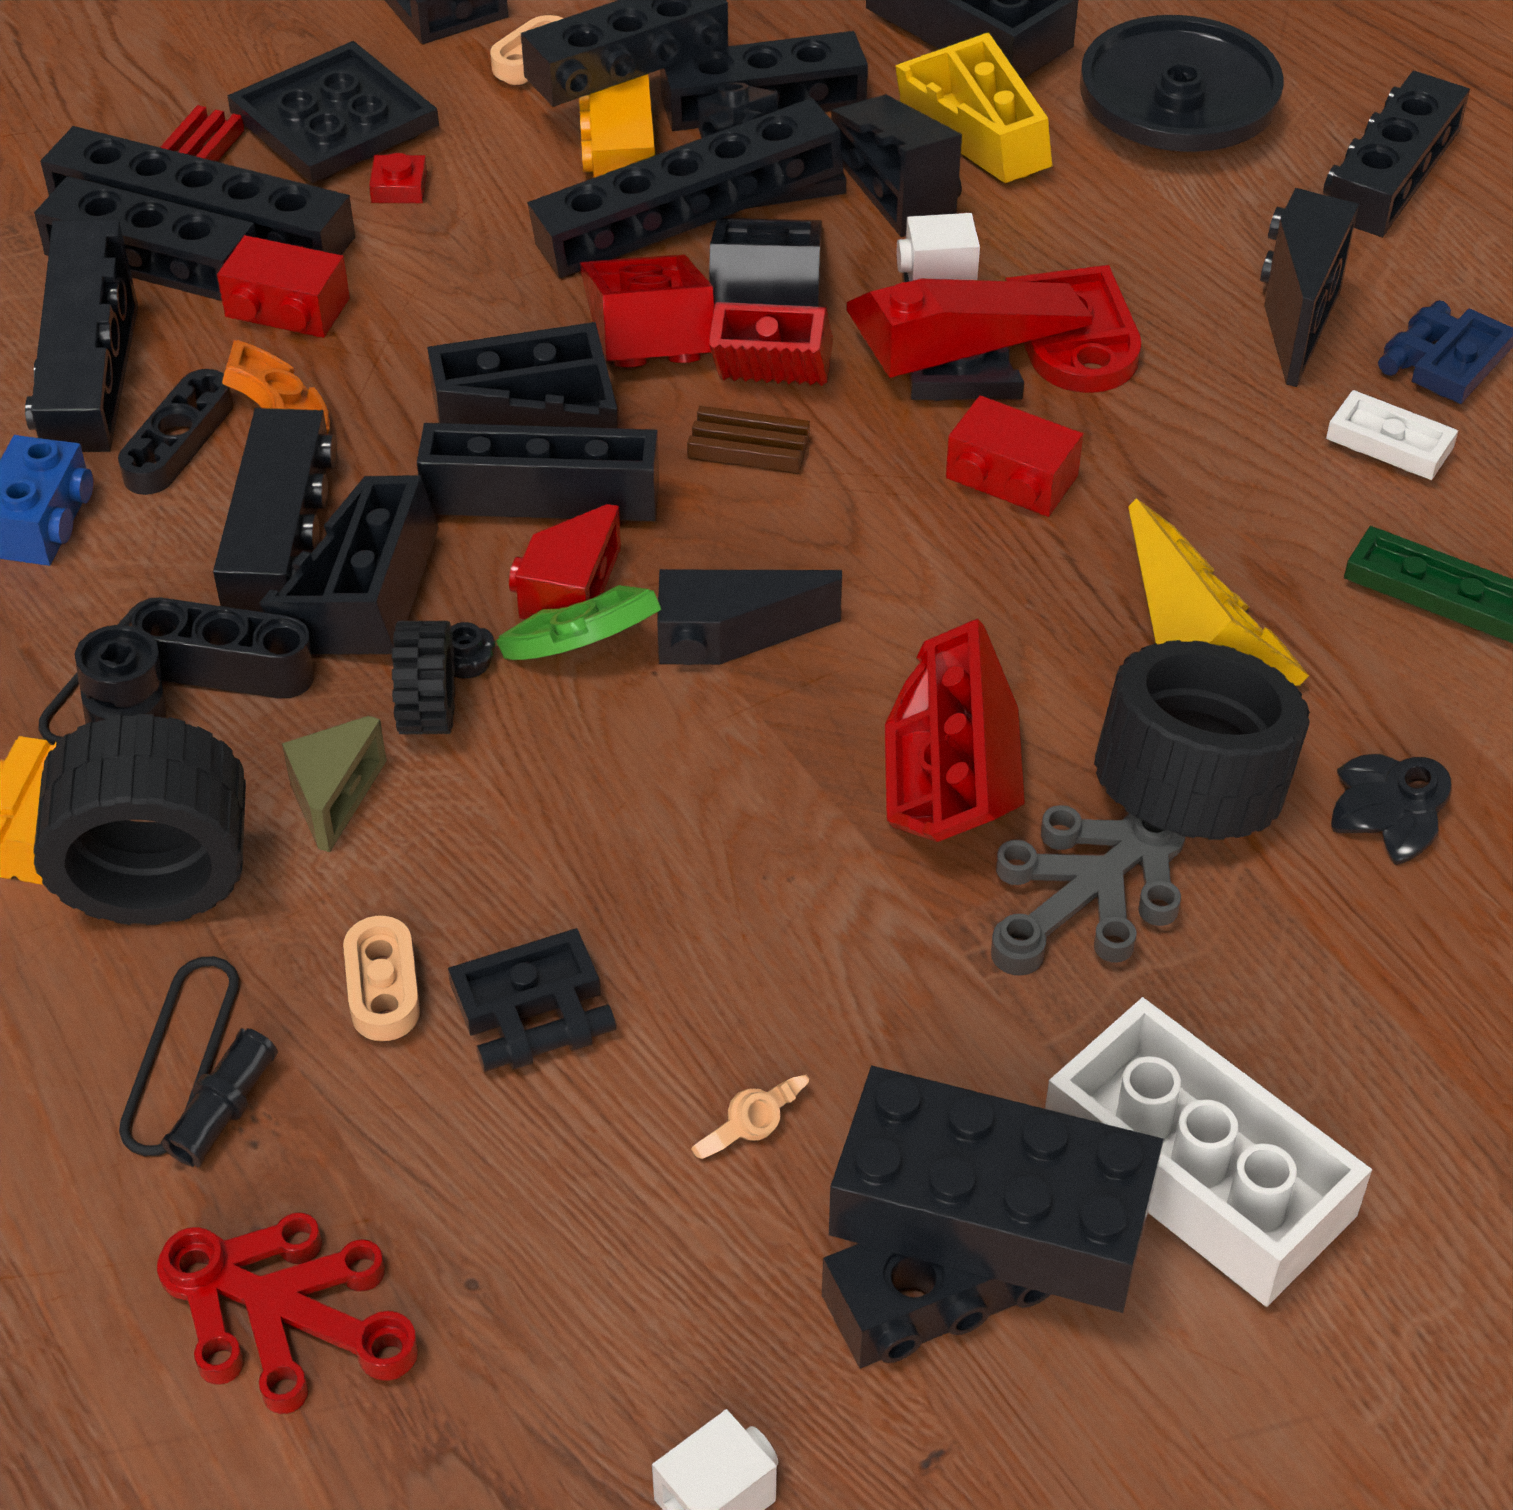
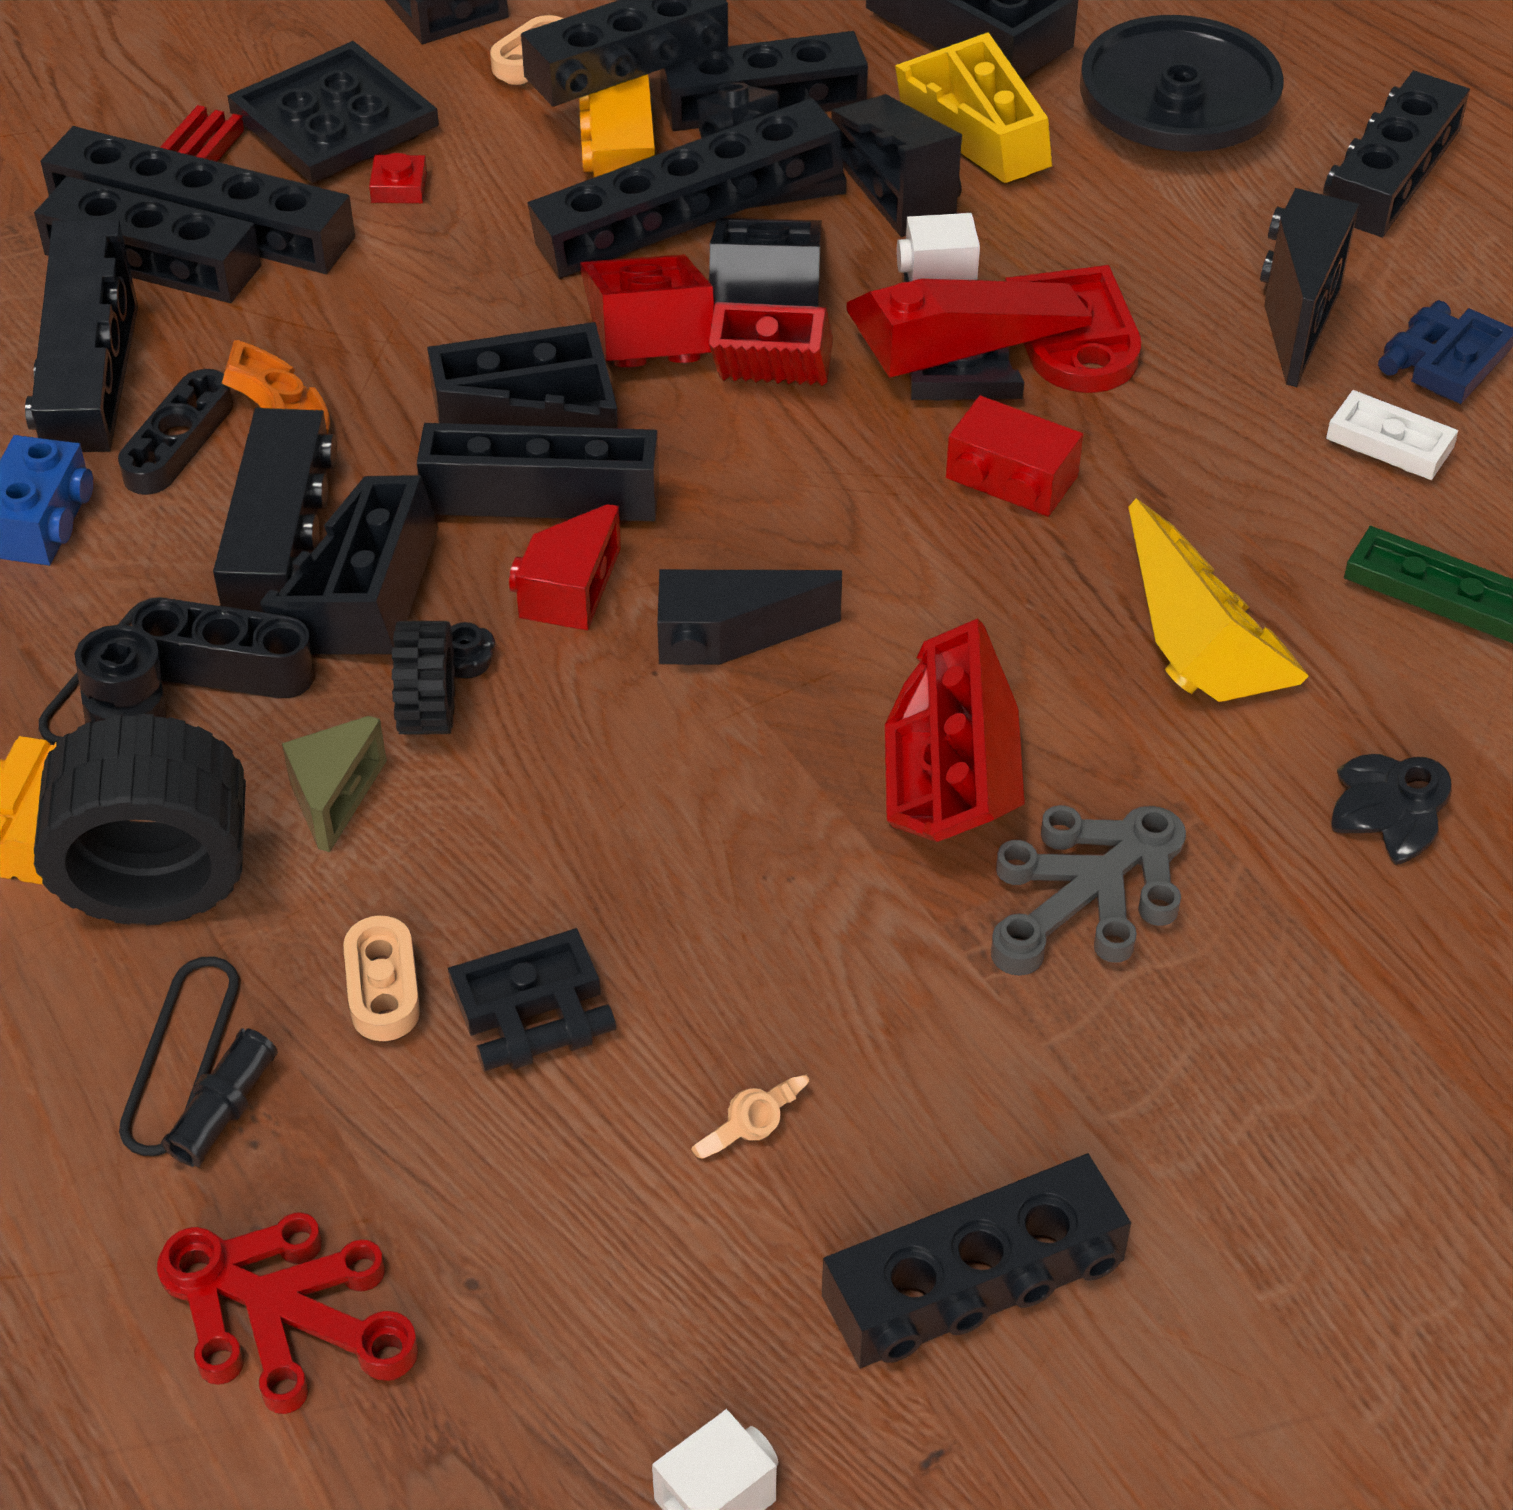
red brick [217,235,350,338] -> none
bright green tile [496,585,661,660] -> none
reddish brown tile [687,406,810,473] -> none
black brick [829,1065,1164,1313] -> none
white brick [1045,997,1372,1307] -> none
black tyre [1094,640,1310,840] -> none

